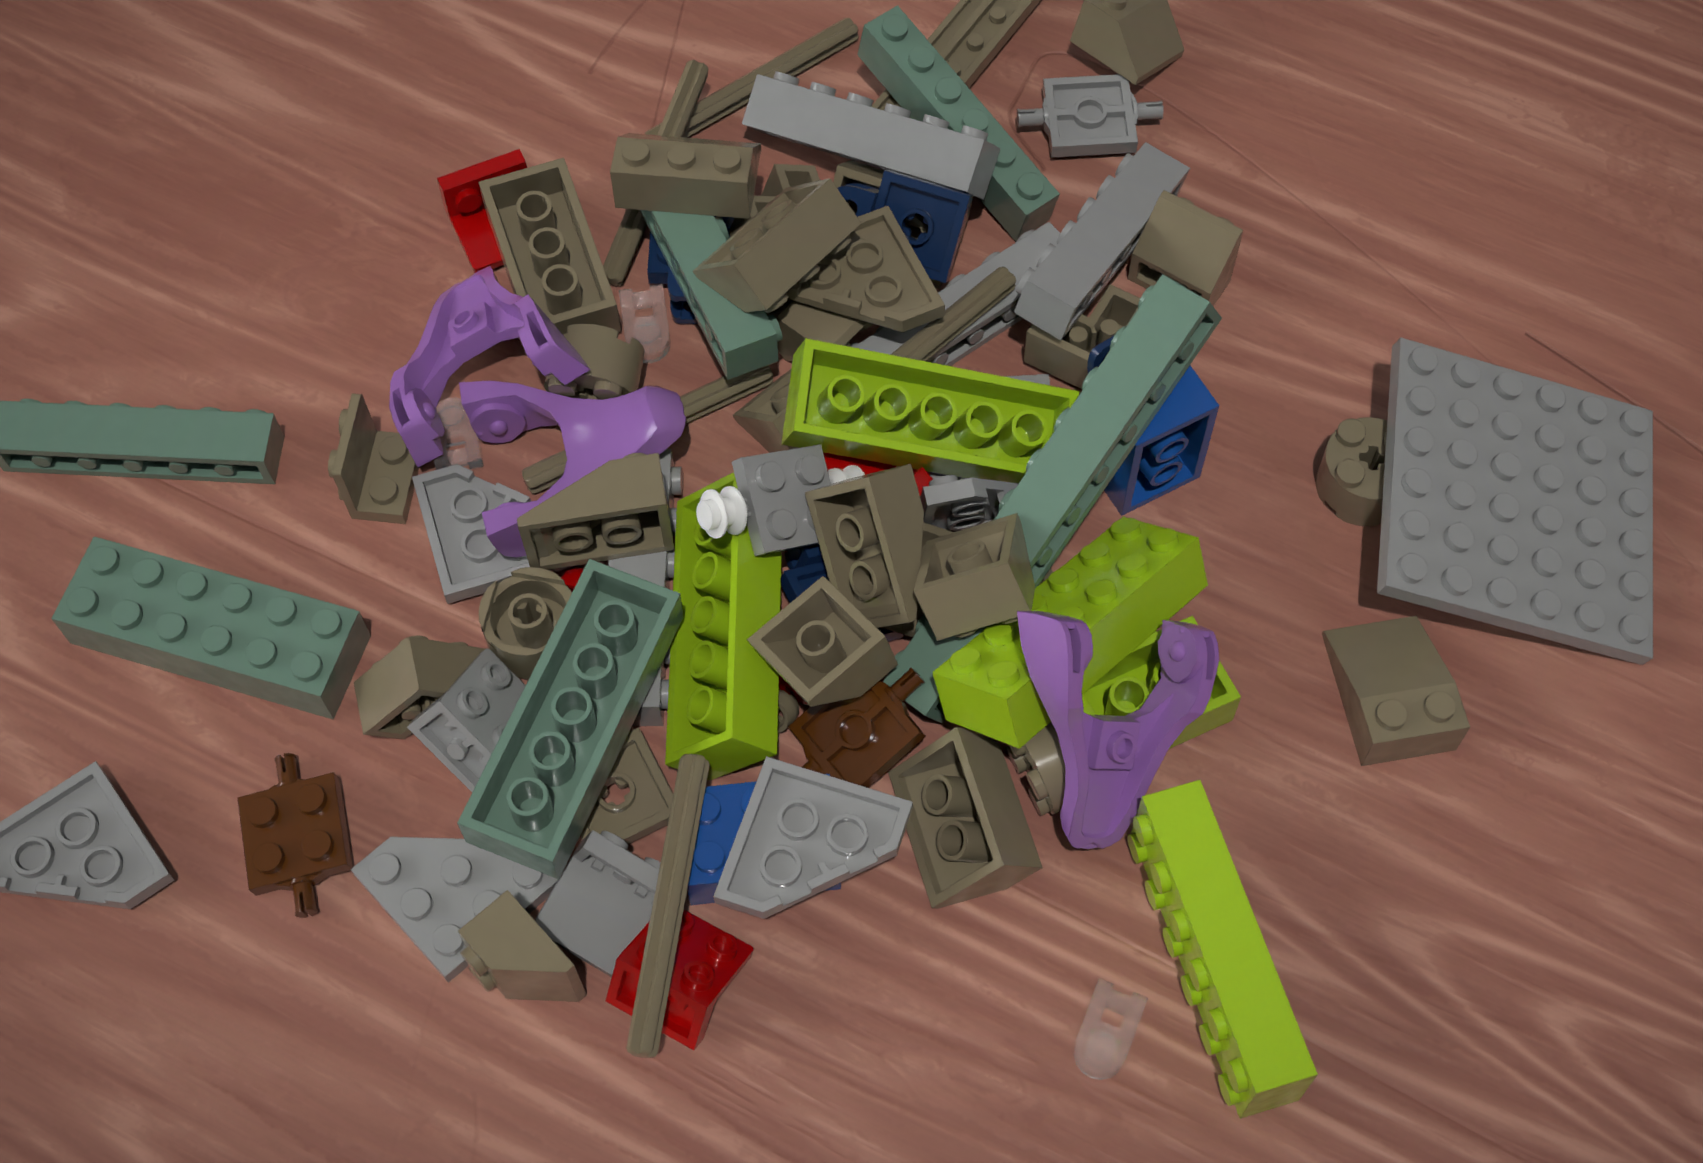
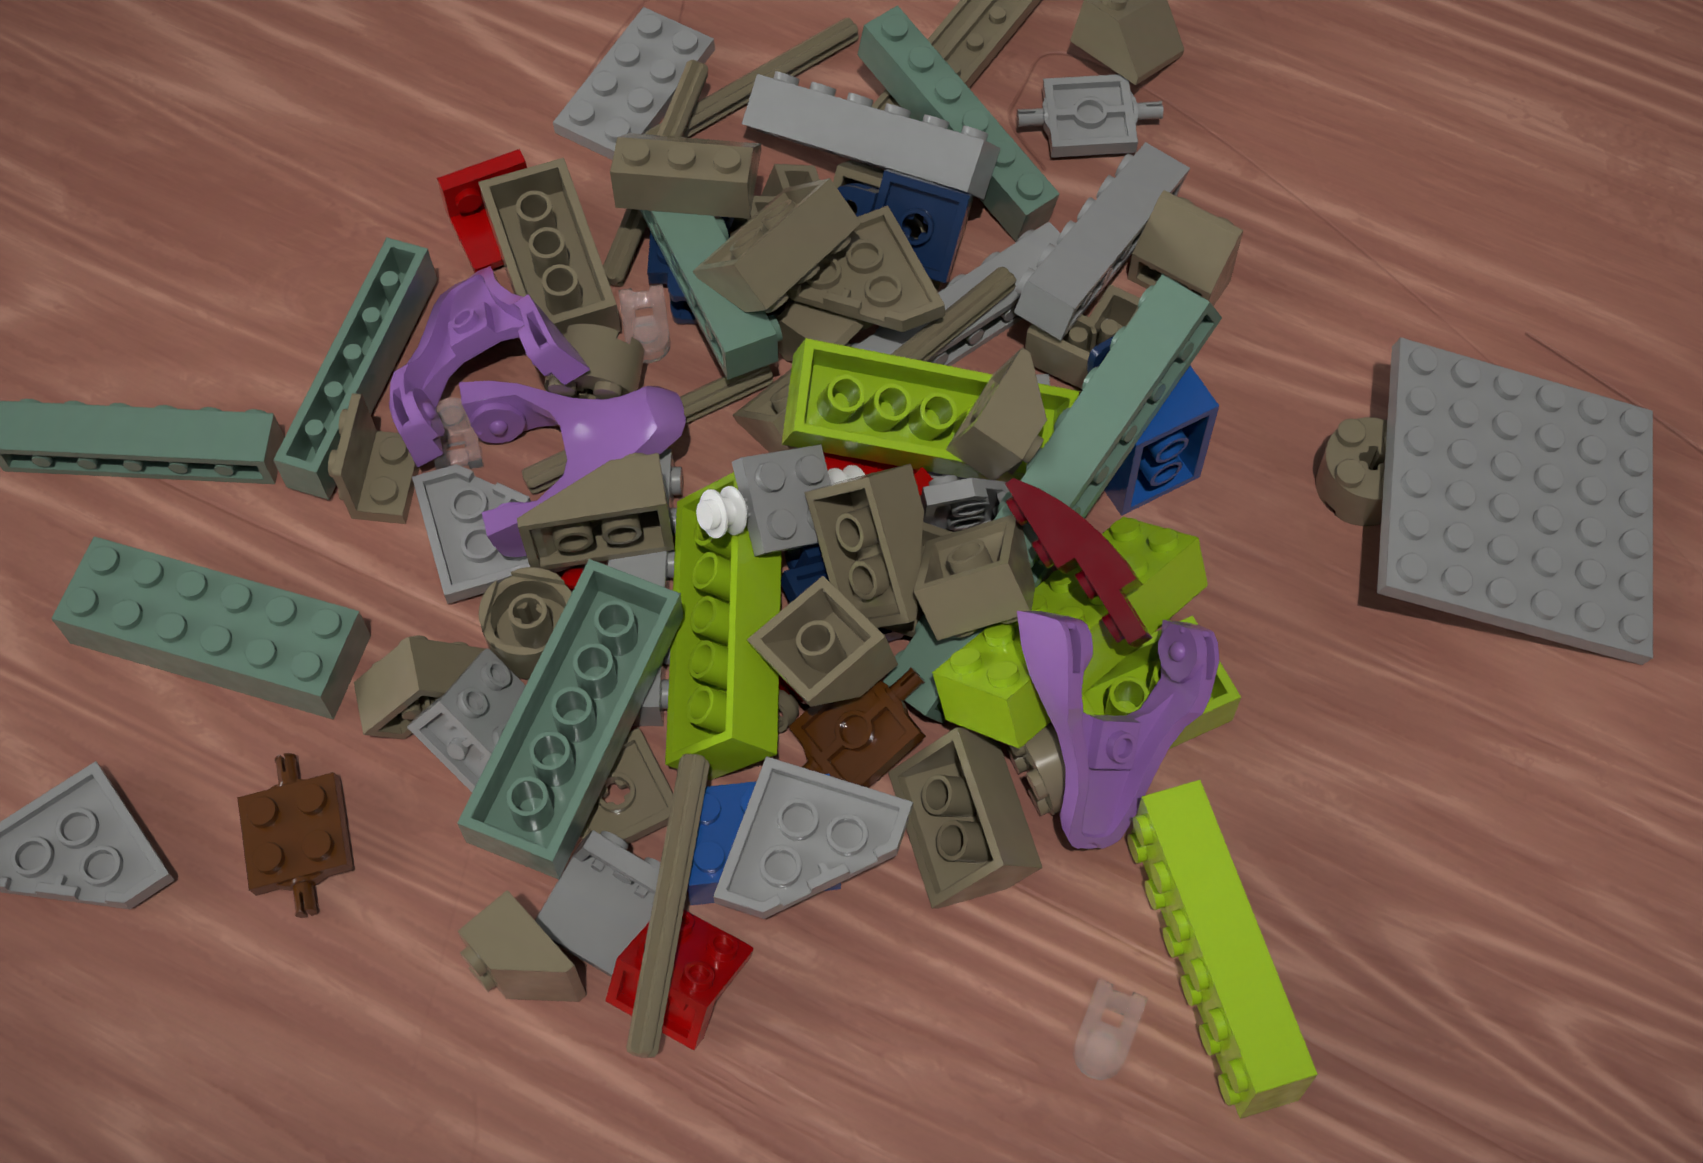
light grey plate [350,837,558,983] -> none
dark tan slope [1322,616,1470,766] -> none
none -> sand green brick [273,237,437,500]
none -> light grey plate [553,7,715,160]
none -> dark tan slope [946,347,1047,480]
none -> dark red slope [1005,478,1152,649]

